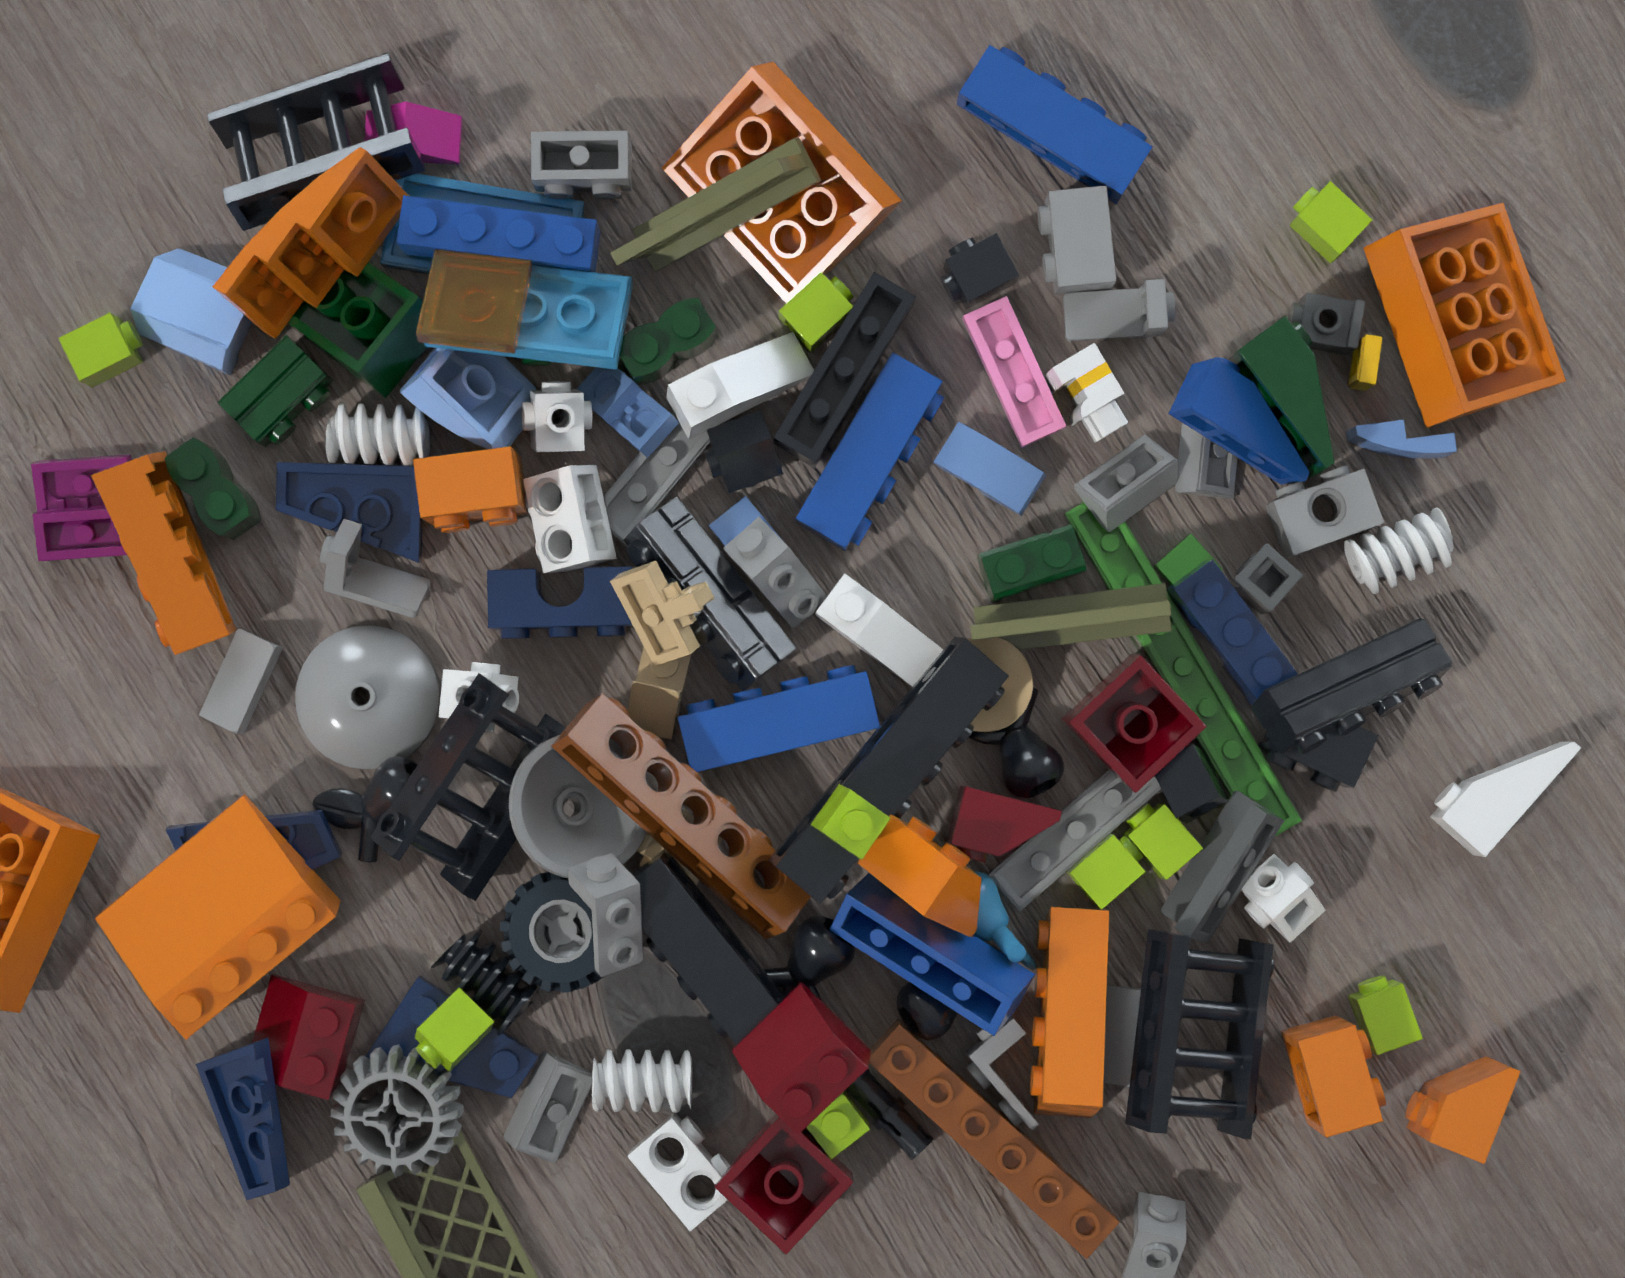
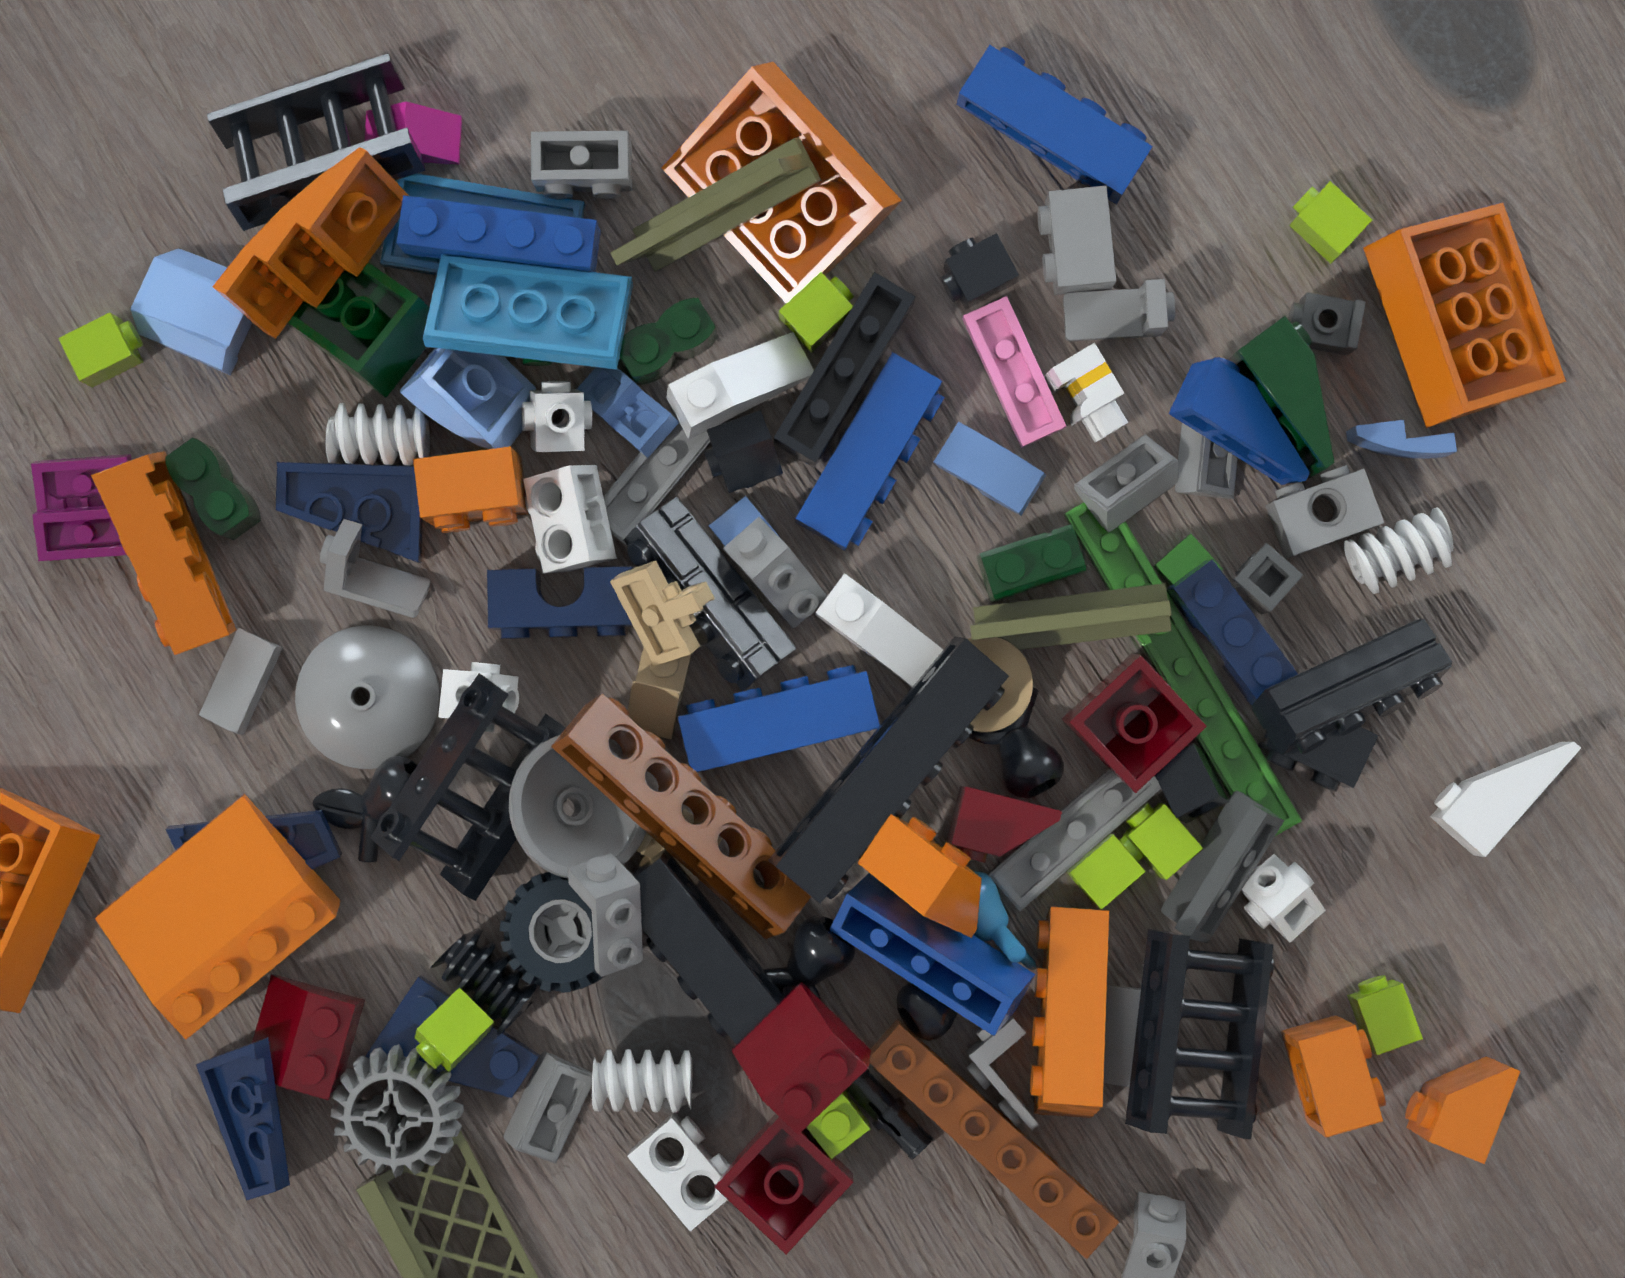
dark green brick [218,335,334,447] -> none
clear orange tile [416,249,532,354] -> none
lime brick [811,784,891,860] -> none
yellow tile [1348,334,1382,391] -> none

